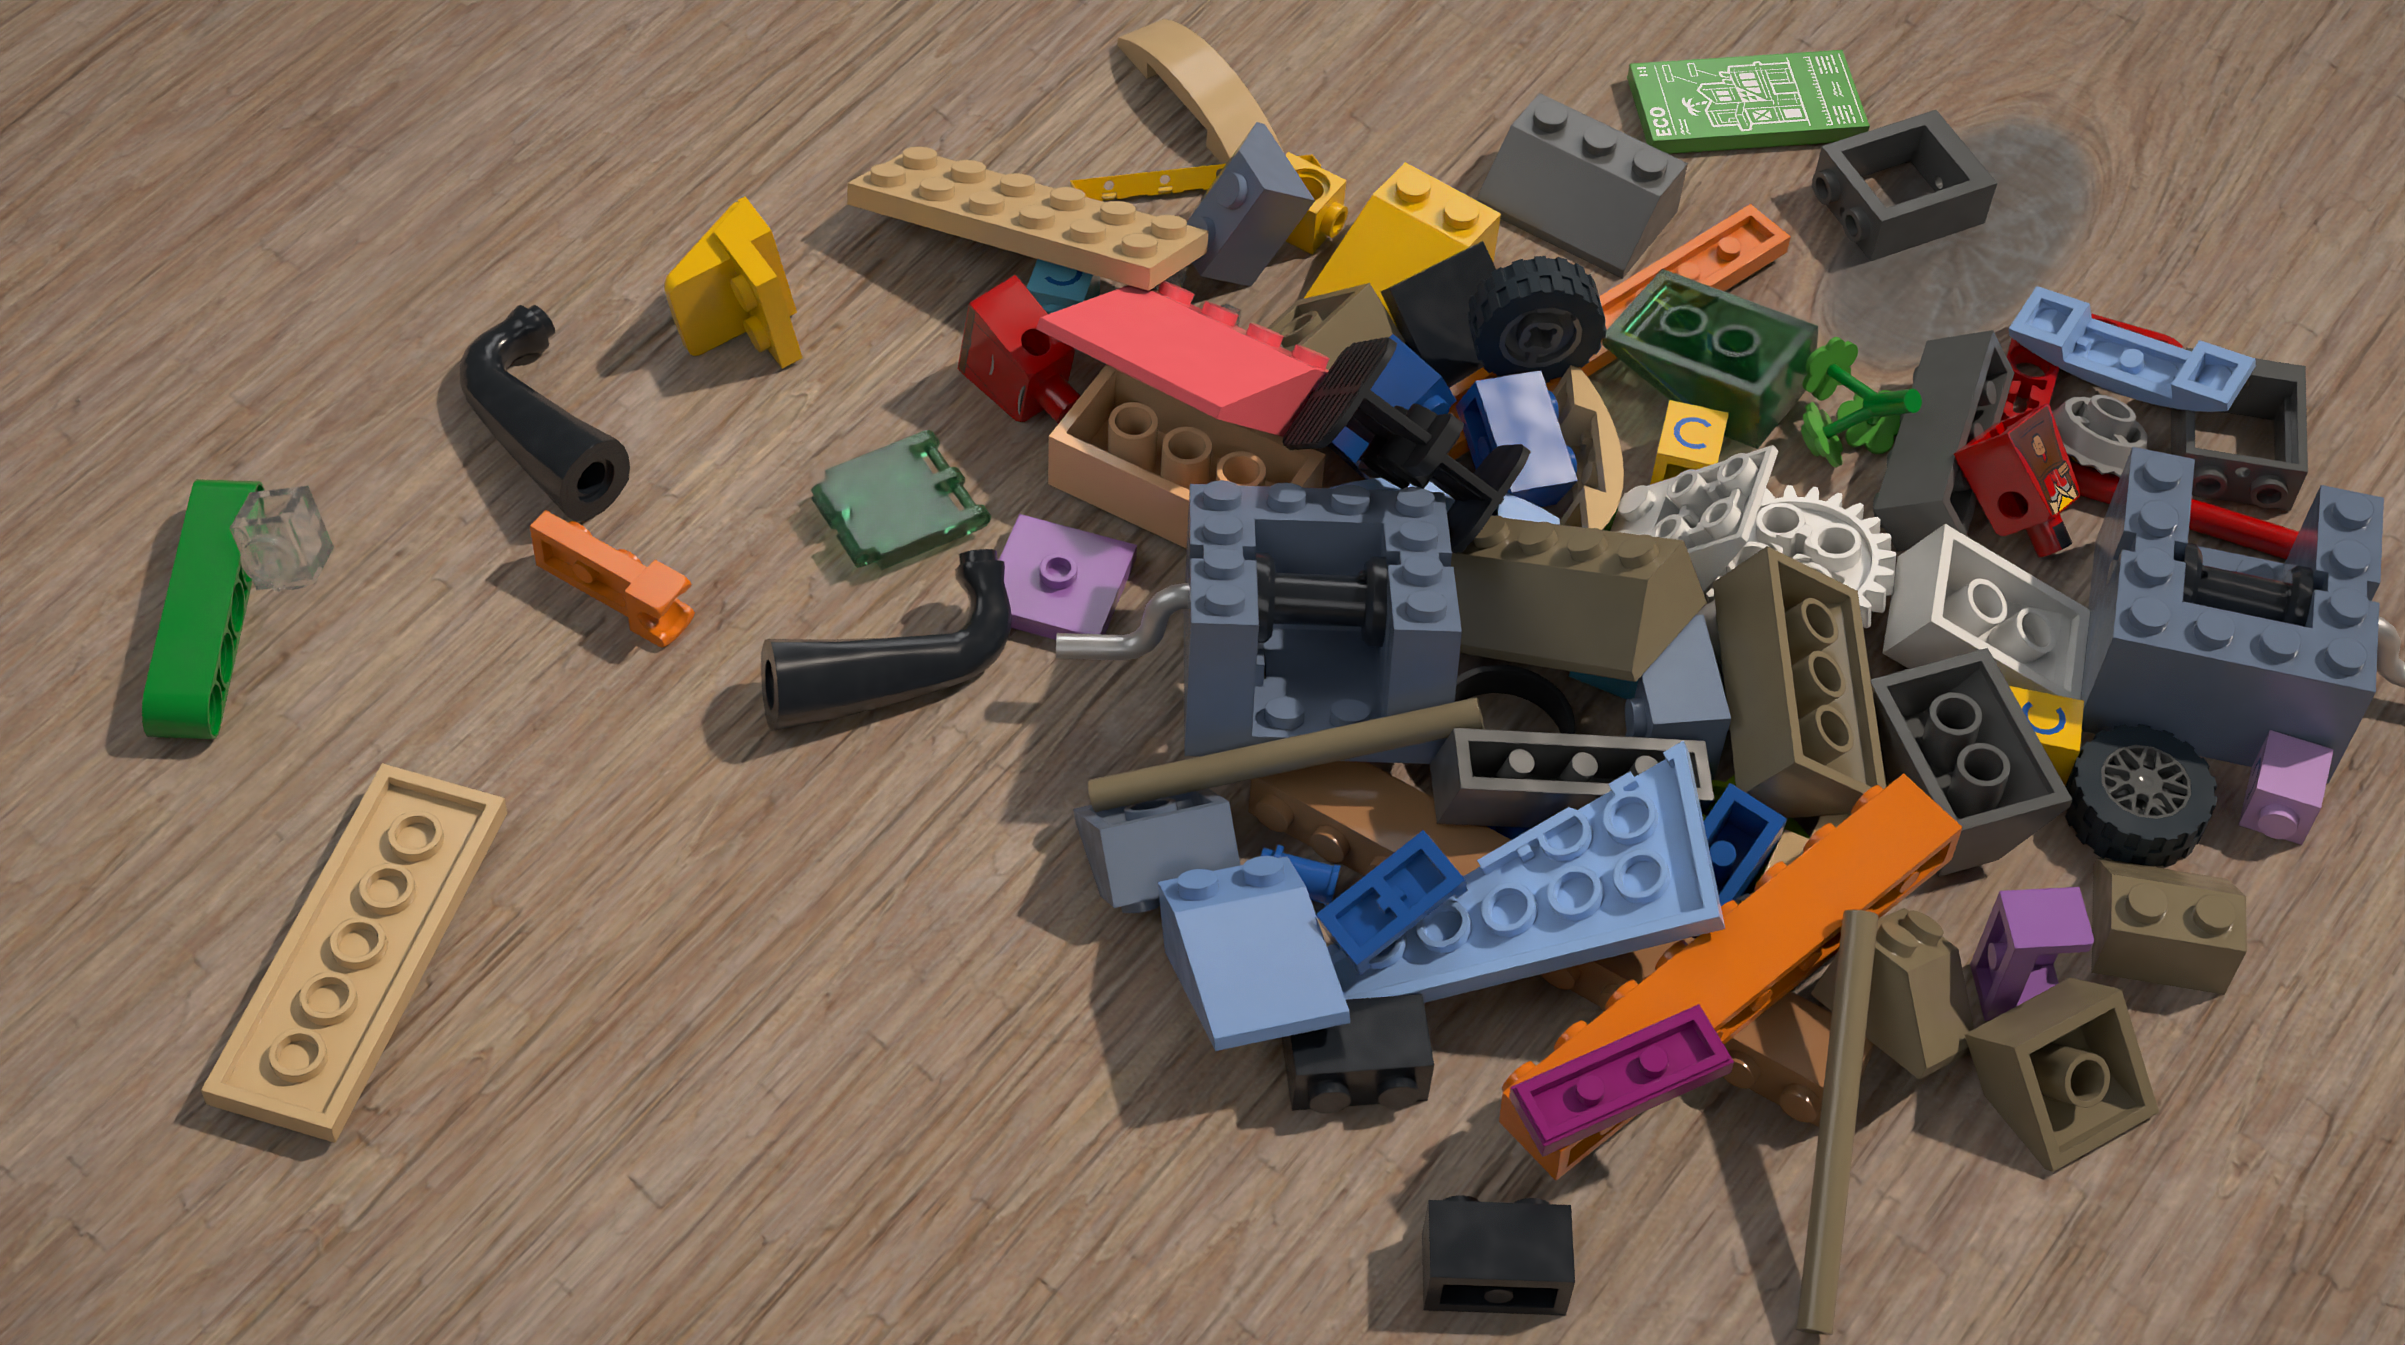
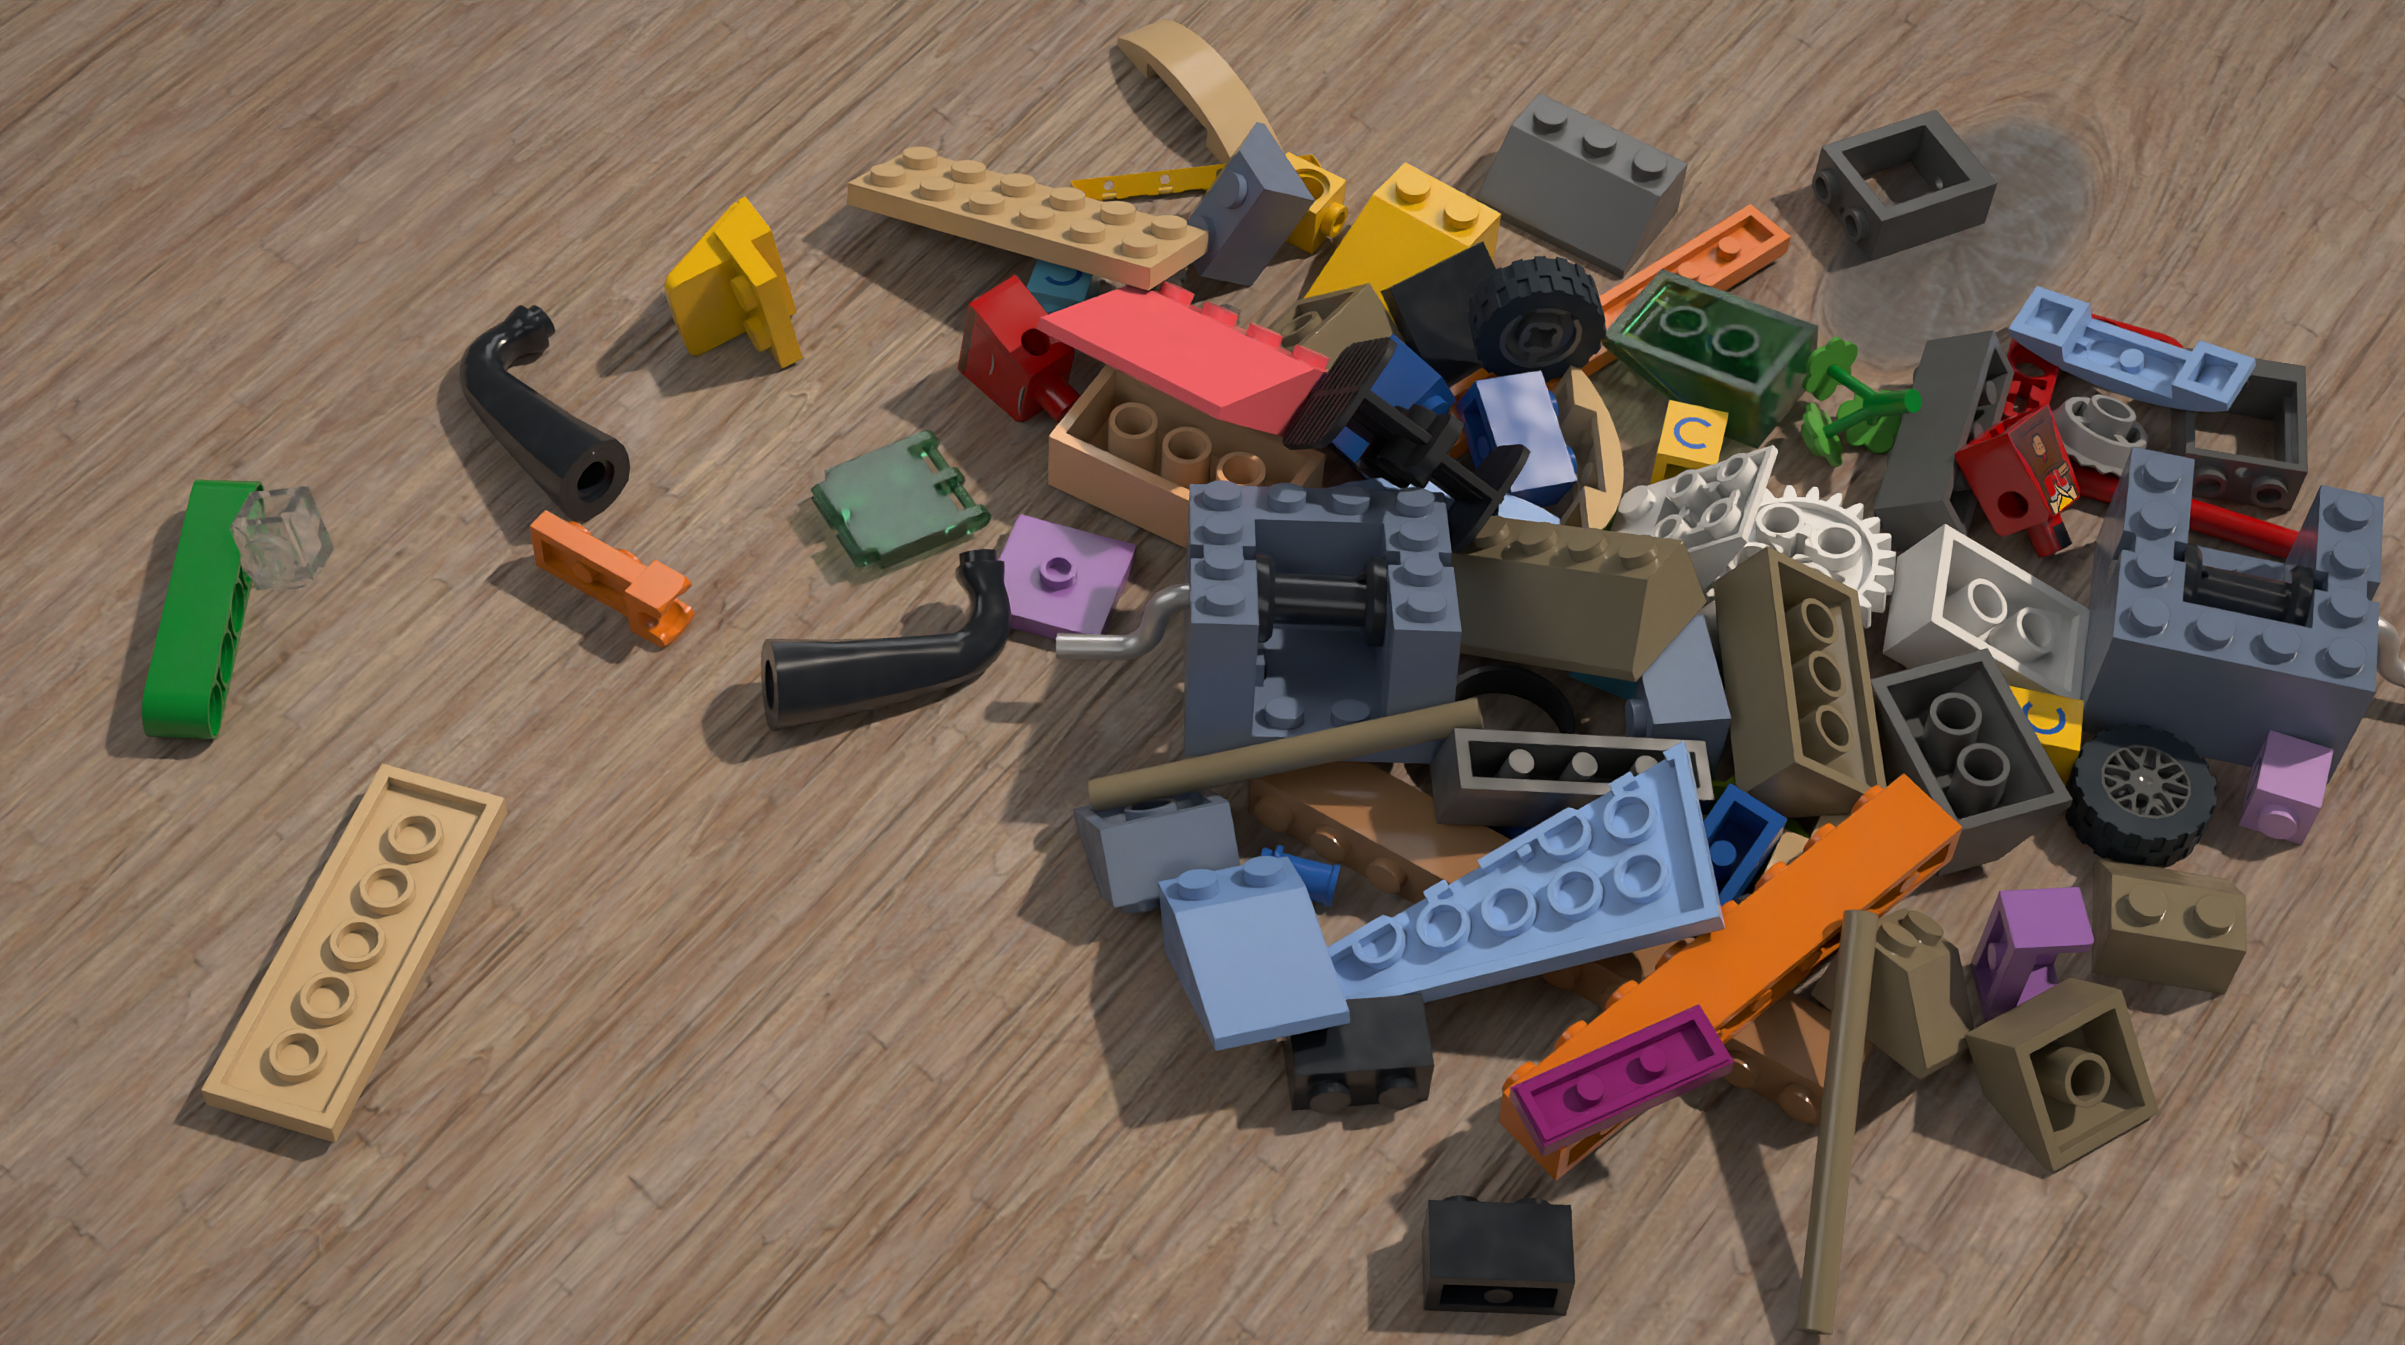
blue hinge [1316,830,1468,975] -> none
bright green tile [1627,50,1870,154] -> none

